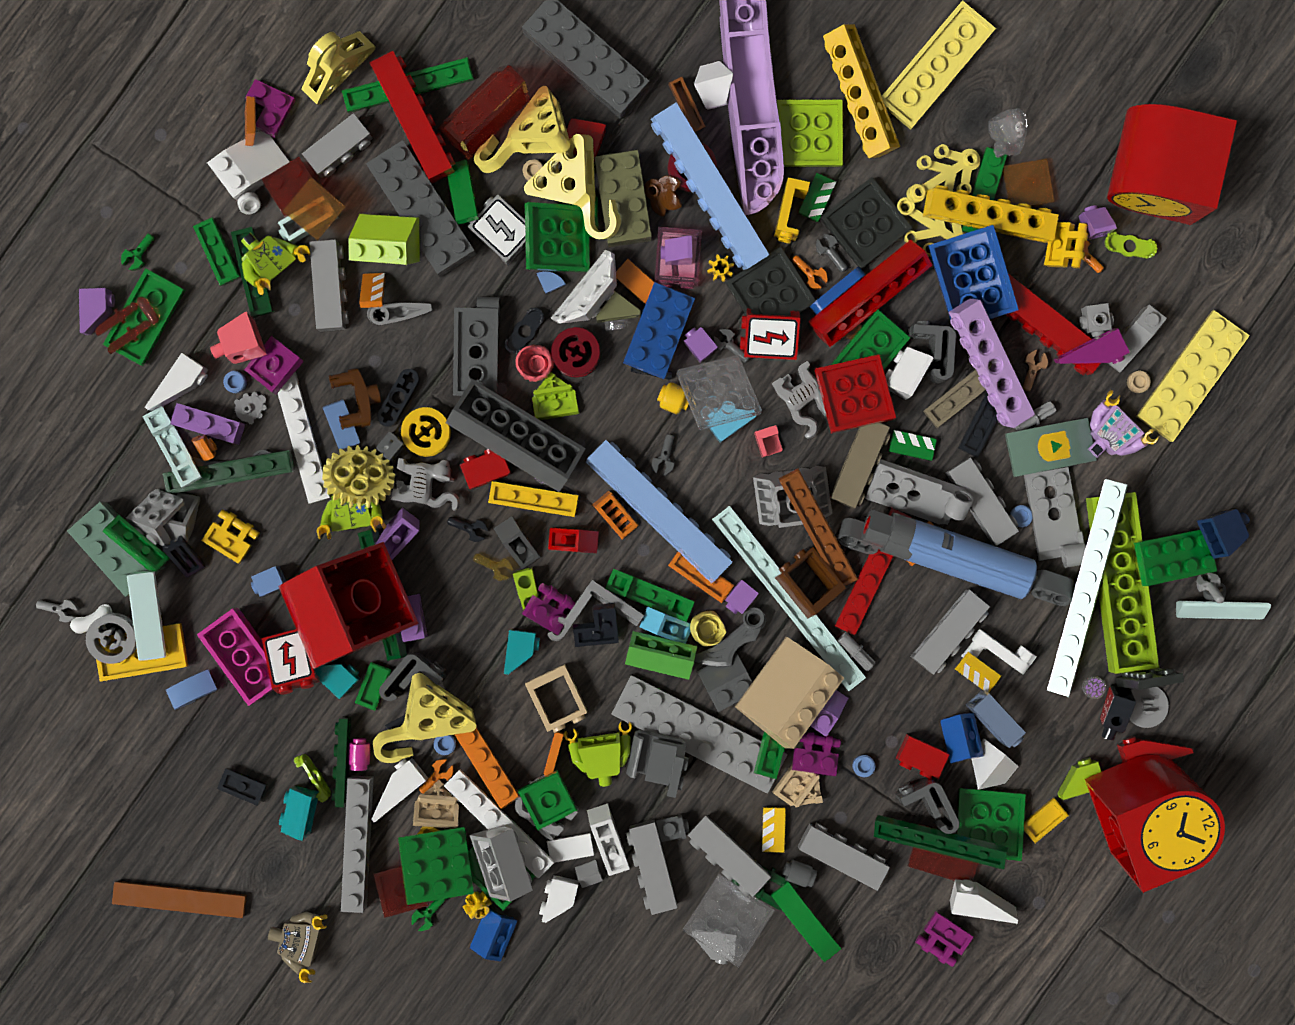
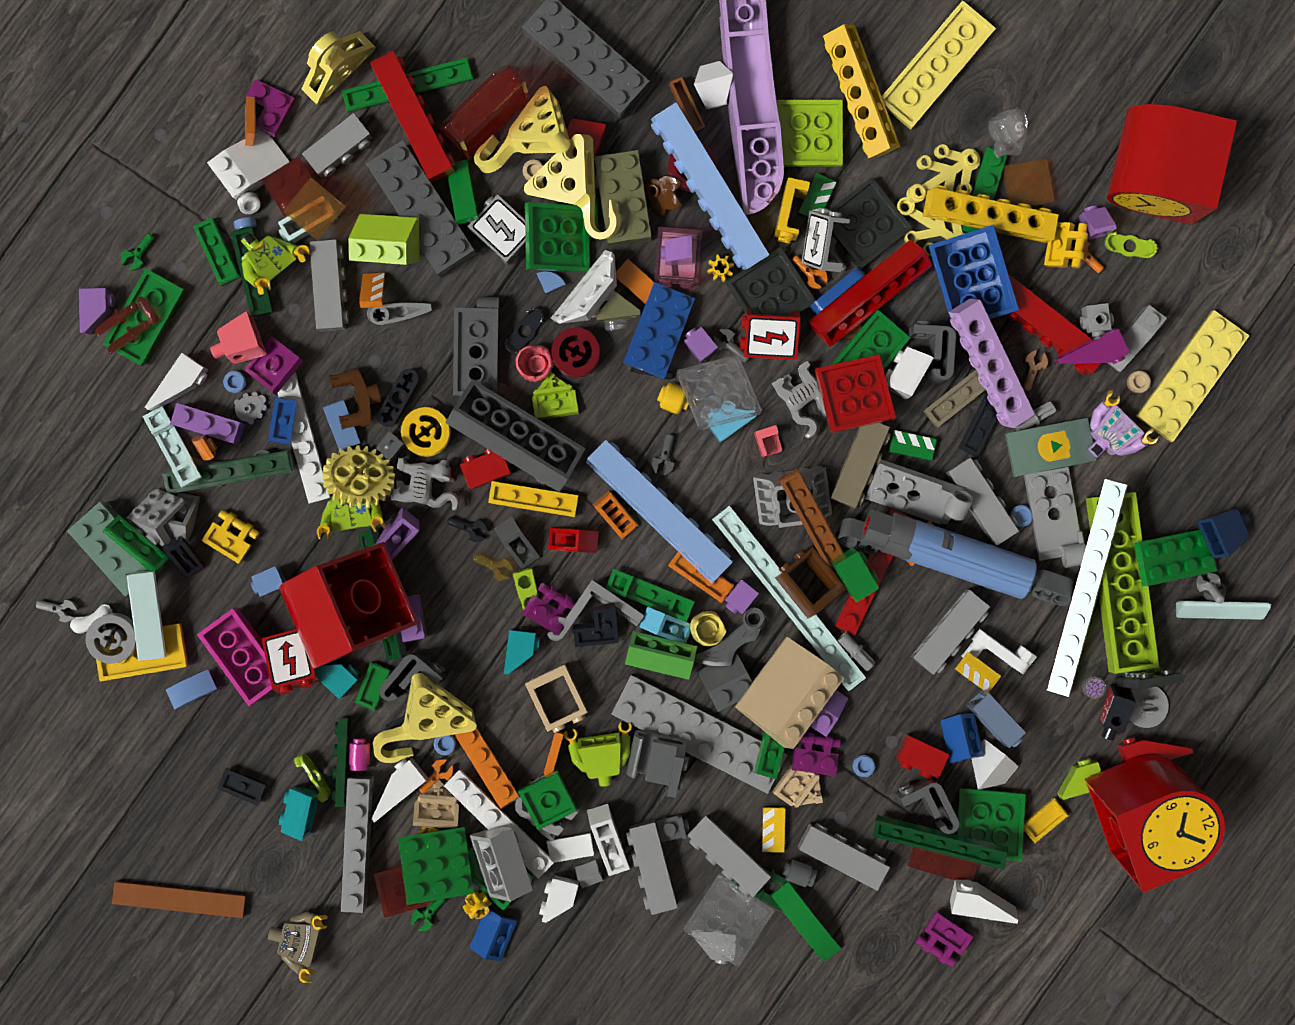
none -> medium blue tile [234,217,257,230]
none -> blue panel [268,397,297,445]
none -> panel [801,208,850,272]
none -> green brick [831,548,879,602]

